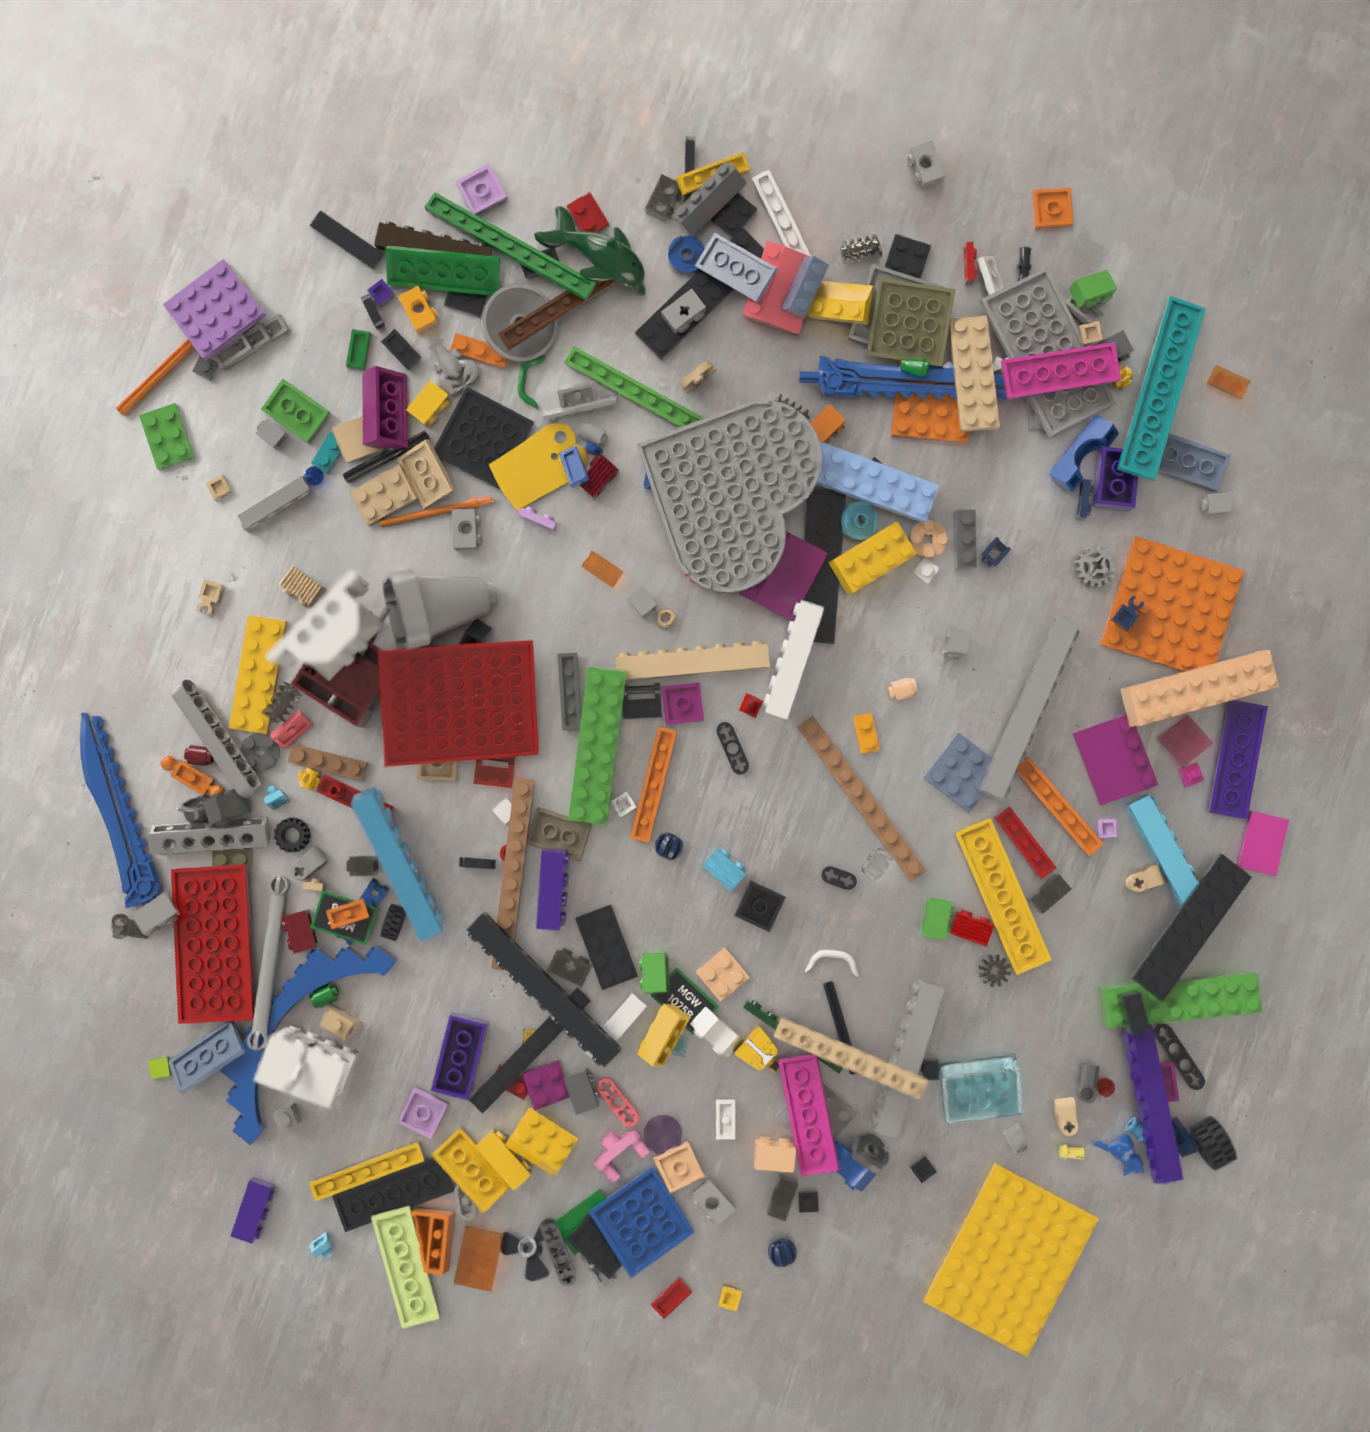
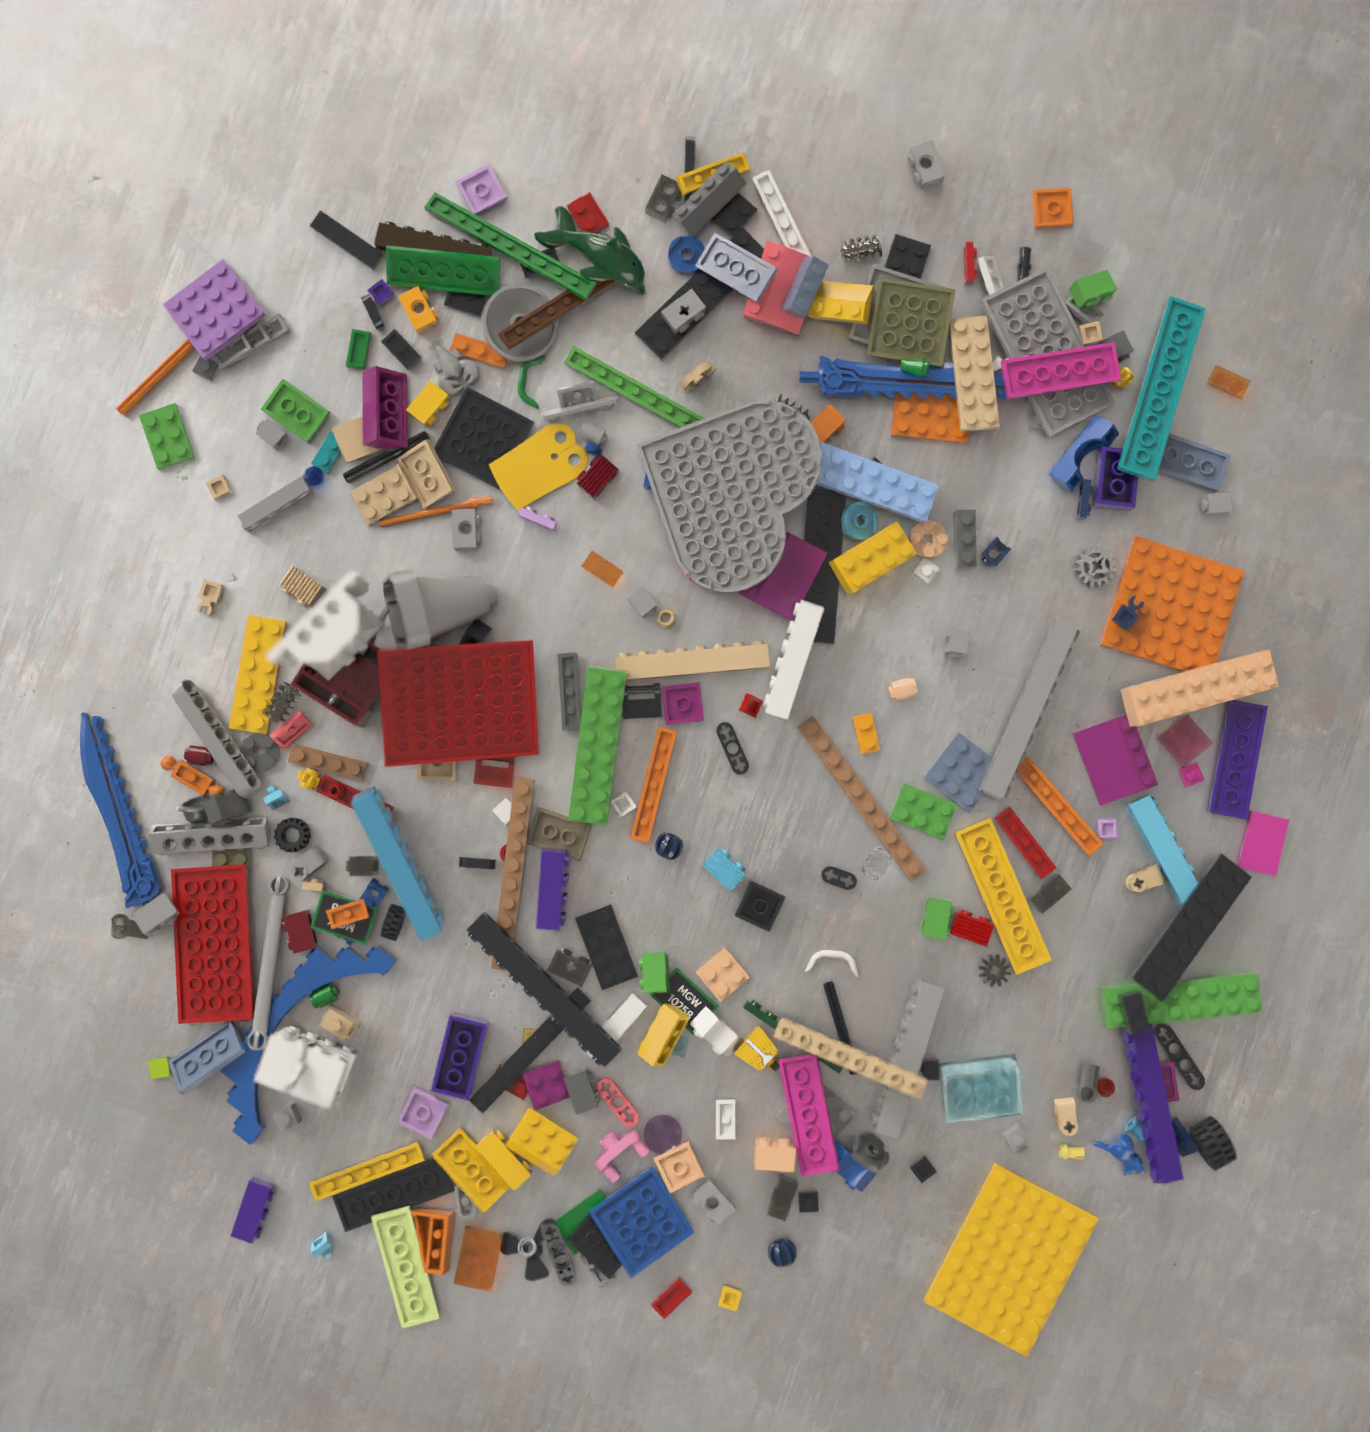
tile [559,446,589,488] -> none
none -> bright green plate [889,783,957,840]

